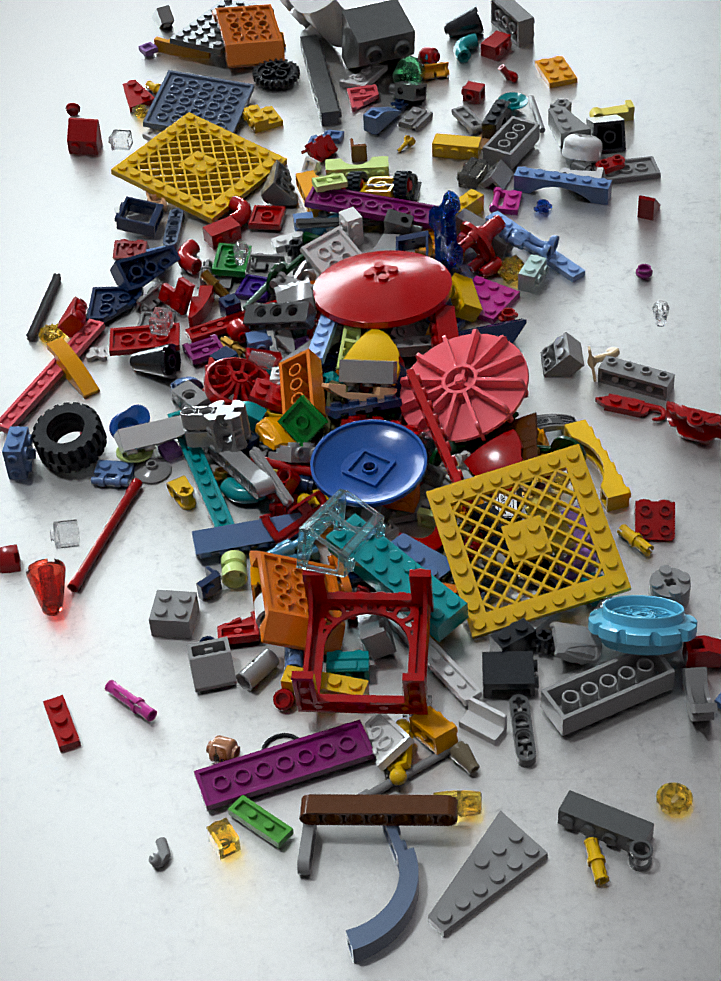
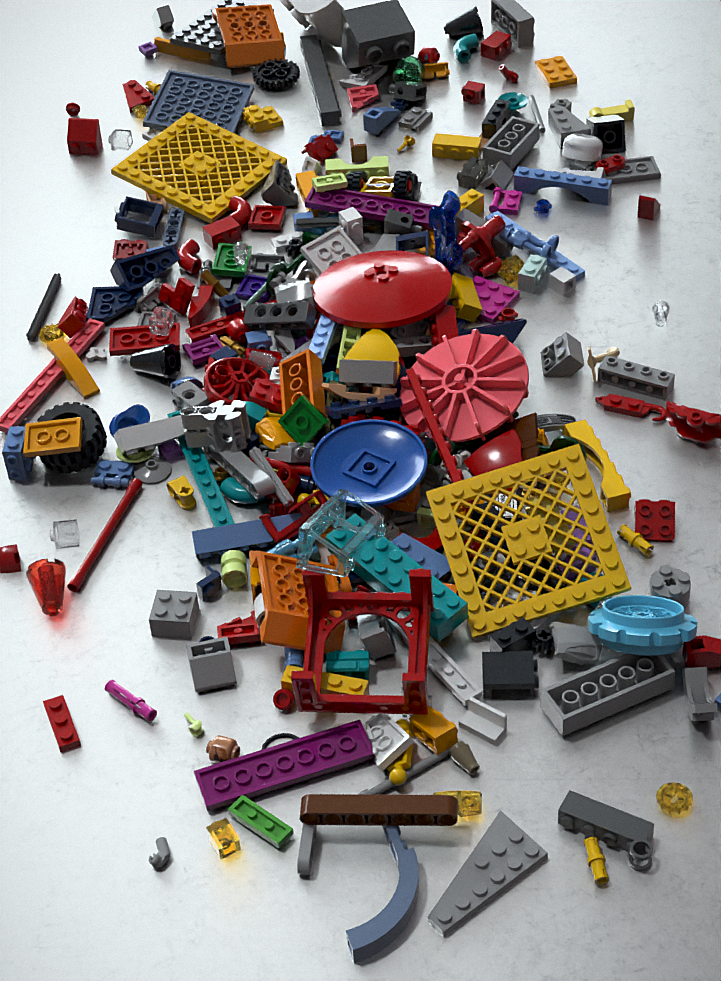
light grey pin [236,648,280,691] -> none
light grey plate [452,105,482,135] -> none
dark grey beam [509,694,536,768] -> none
magenta plate [635,264,653,279] -> none
none -> light orange plate [23,417,82,458]
none -> yellowish green hand [184,713,204,737]
none -> white brick [549,266,576,296]

